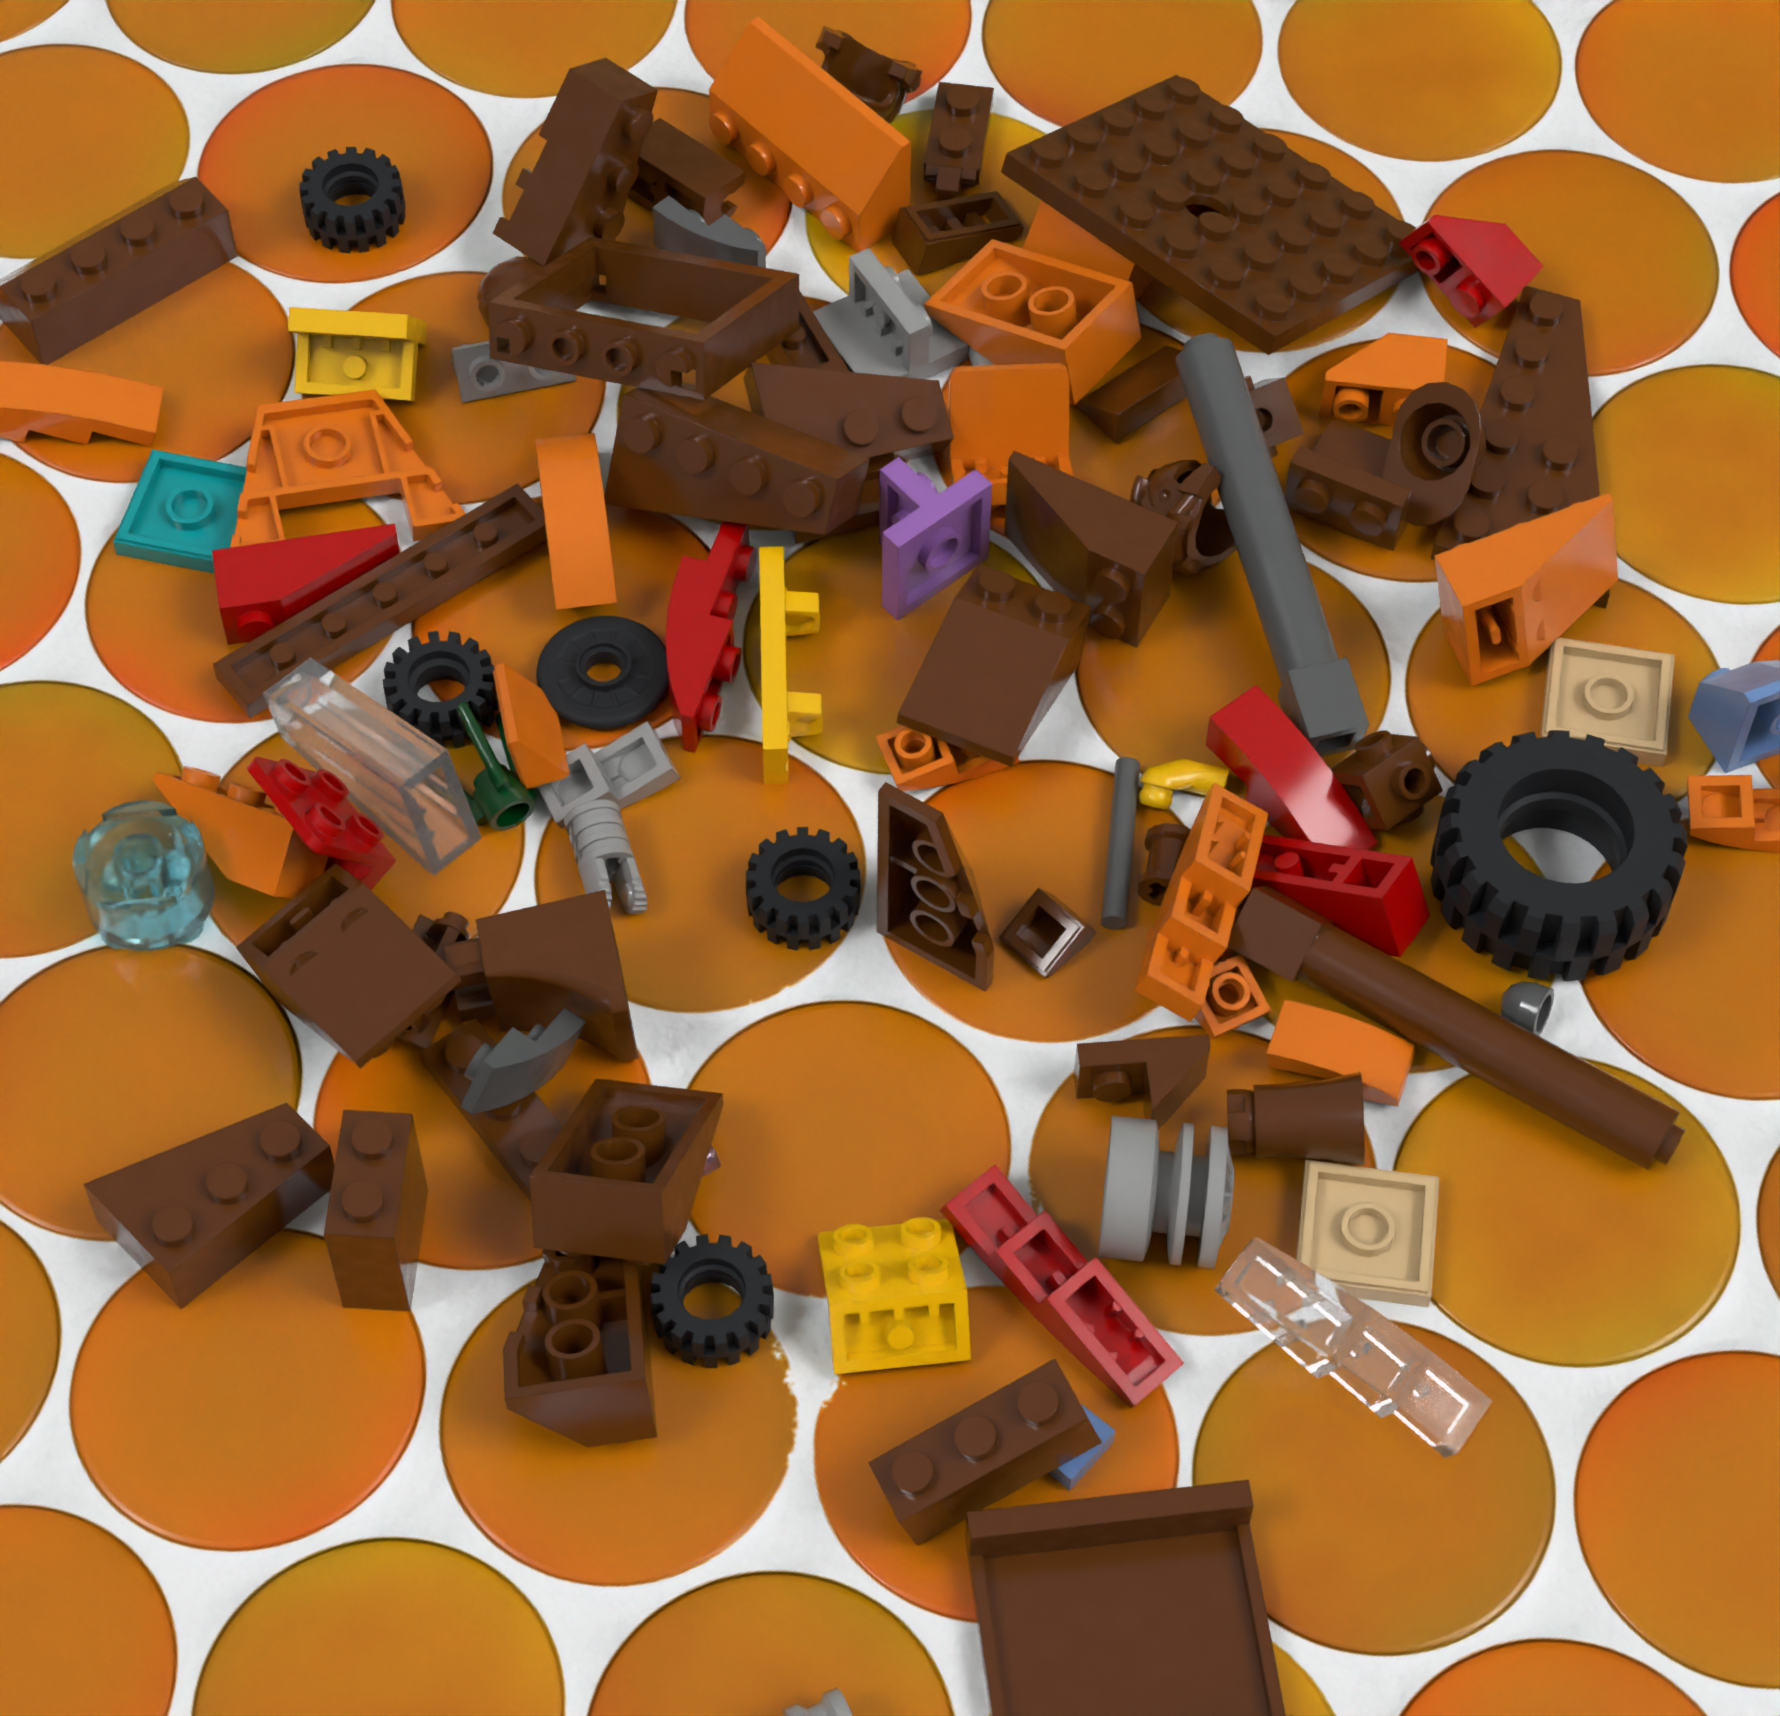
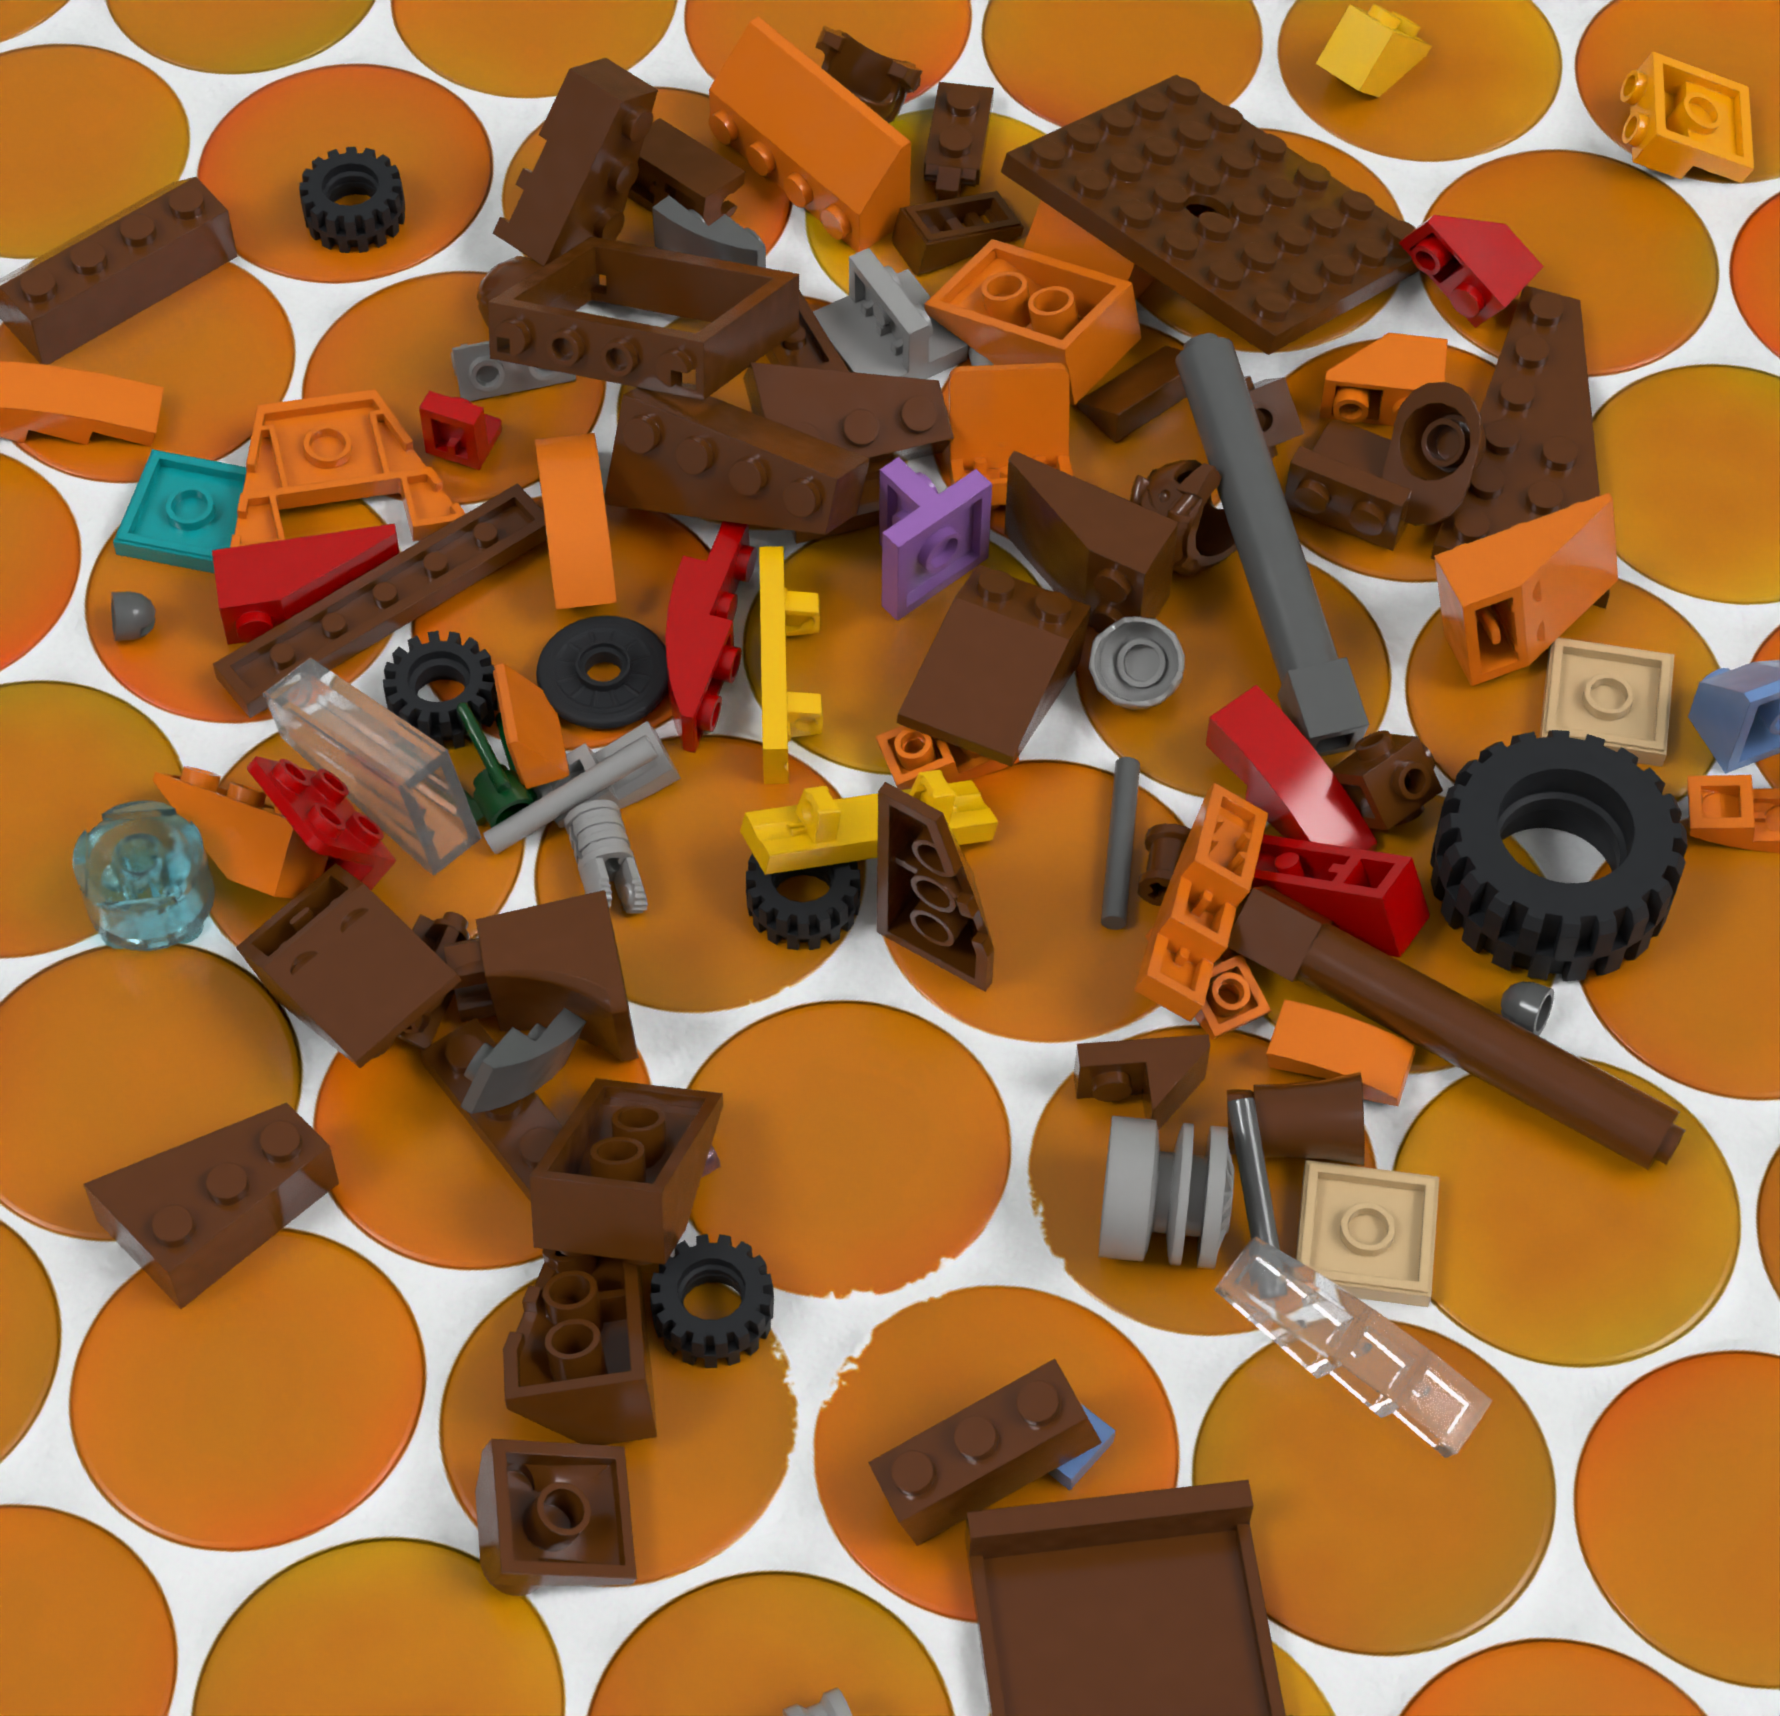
yellow bracket [288,307,427,402] -> none
reddish brown brick [324,1110,428,1312] -> none
yellow bracket [817,1217,971,1374] -> none
red slope [939,1164,1184,1408] -> none
reddish brown slope [999,888,1097,978] -> none
yellow arm [1139,759,1230,810] -> none
none -> dark grey hinge [111,591,156,641]
none -> red bracket [419,390,502,470]
none -> reddish brown slope [475,1439,637,1596]
none -> light grey bar [483,735,659,855]
none -> yellow hinge [740,770,998,875]
none -> light grey hair [1089,616,1185,710]
none -> dark grey bar [1227,1098,1289,1303]
none -> yellow slope [1316,3,1432,98]
none -> light orange plate [1620,52,1754,183]

